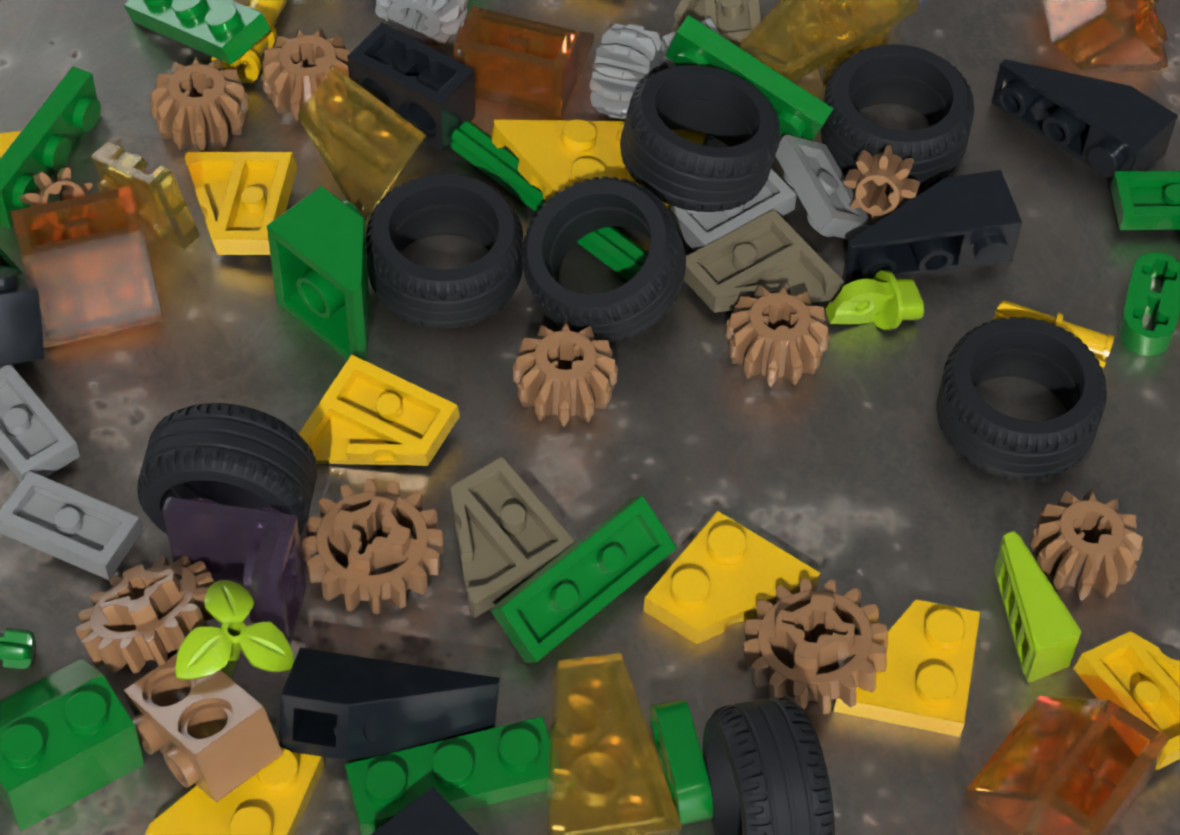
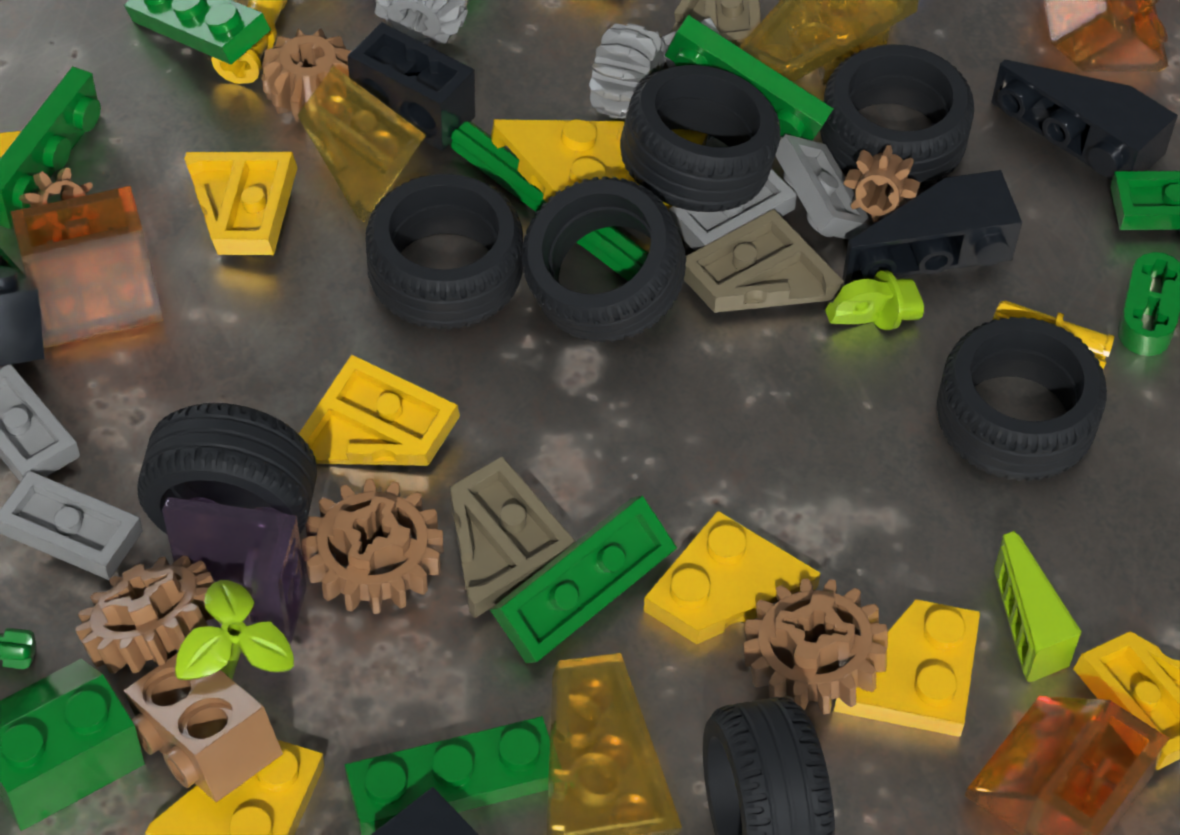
clear yellow wing [90,141,200,251] -> none
medium nougat gear [150,56,249,152] -> none
green slope [267,186,369,361] -> none
black slope [279,647,500,760] -> none
clear orange slope [454,6,594,118] -> none
medium nougat gear [513,320,618,427] -> none
green beam [650,699,713,826] -> none
medium nougat gear [725,283,830,388] -> none
medium nougat gear [1030,489,1143,601] -> none

